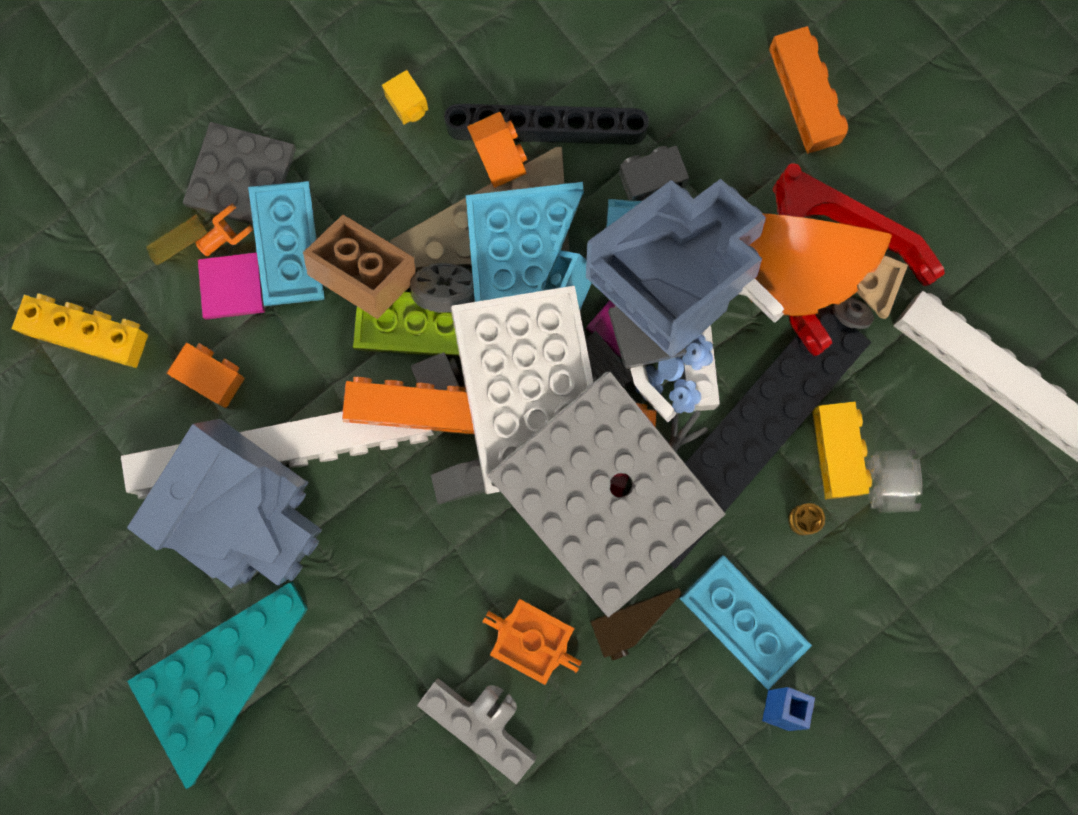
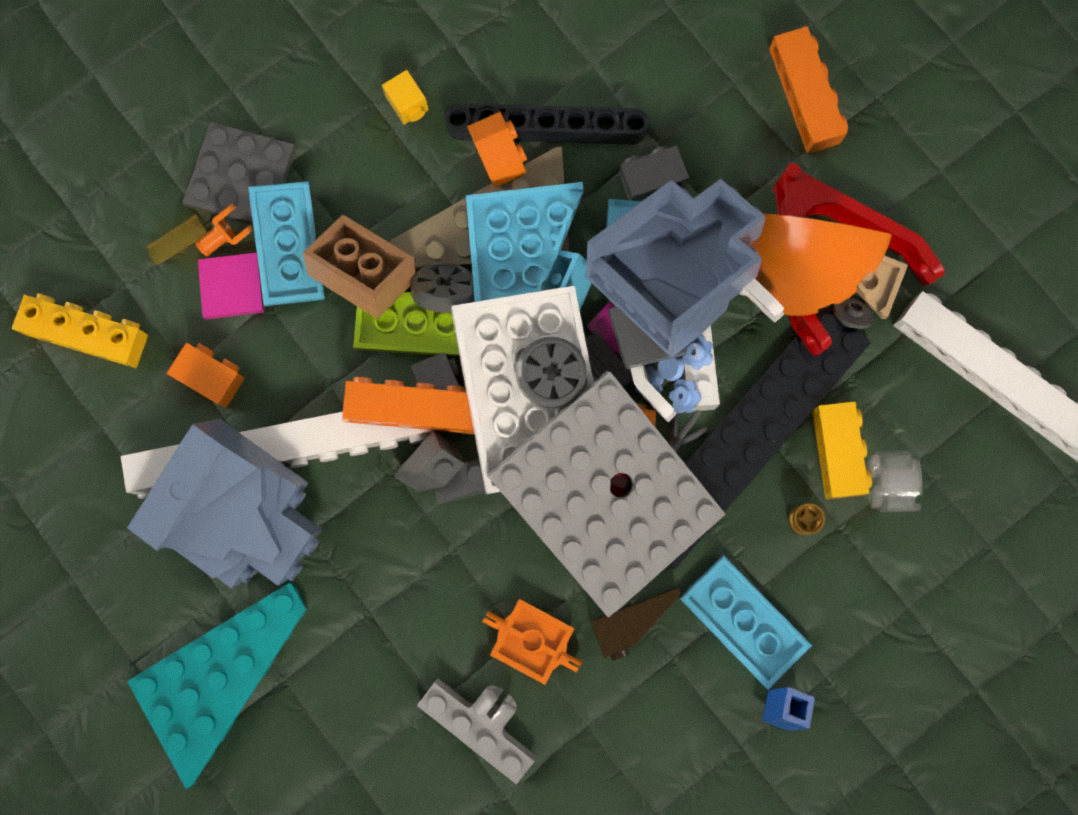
none -> dark grey slope [394,430,465,492]
none -> dark grey wheel [515,337,587,408]

